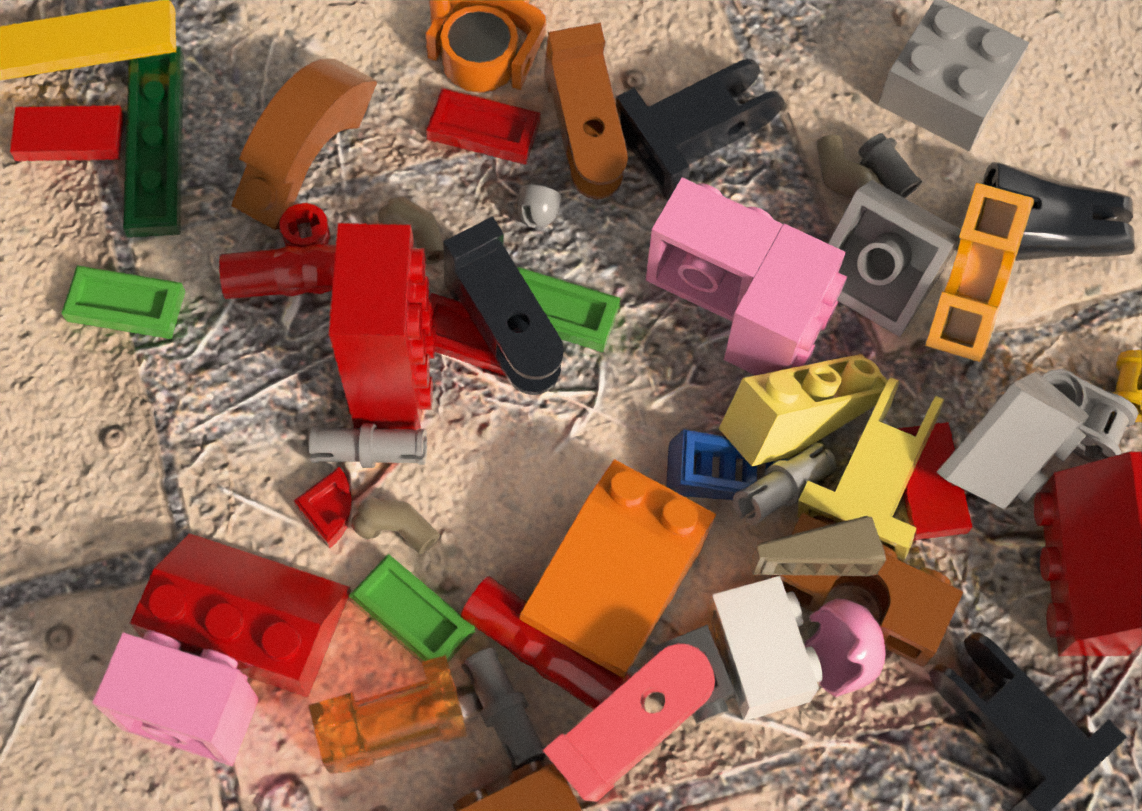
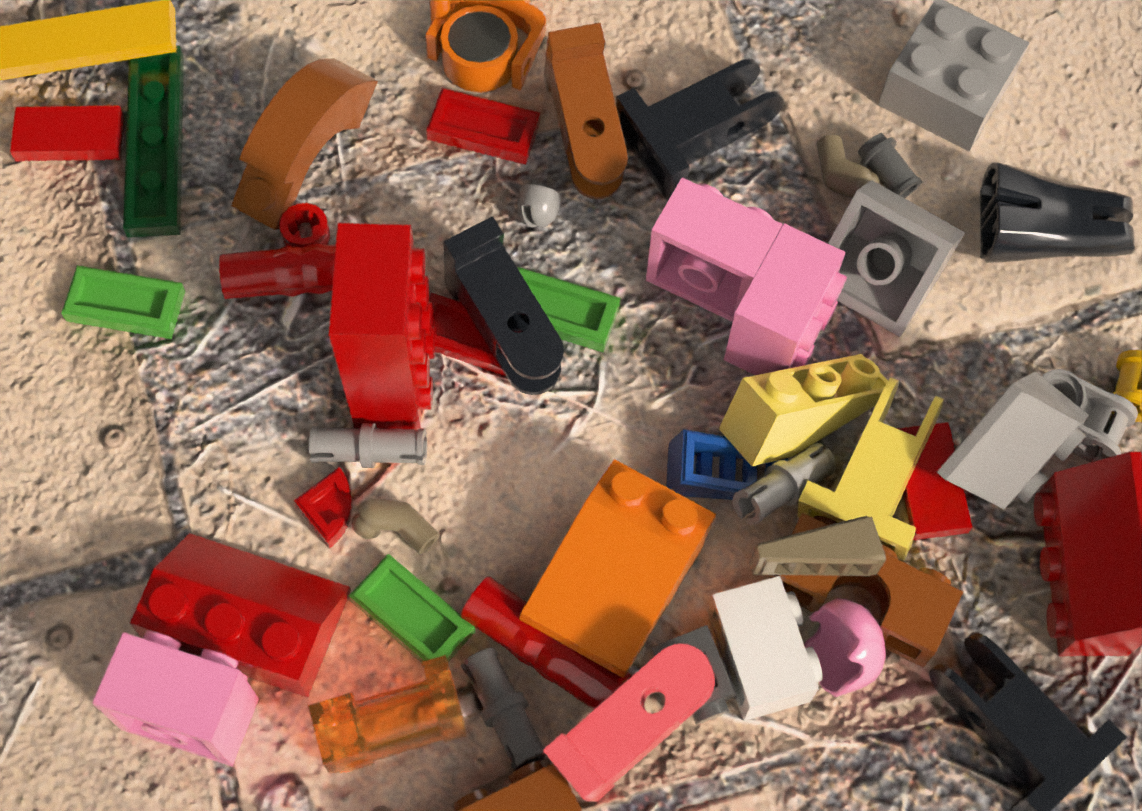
dark tan arm [378,197,444,264] -> none
light orange arch [925,183,1034,362] -> none

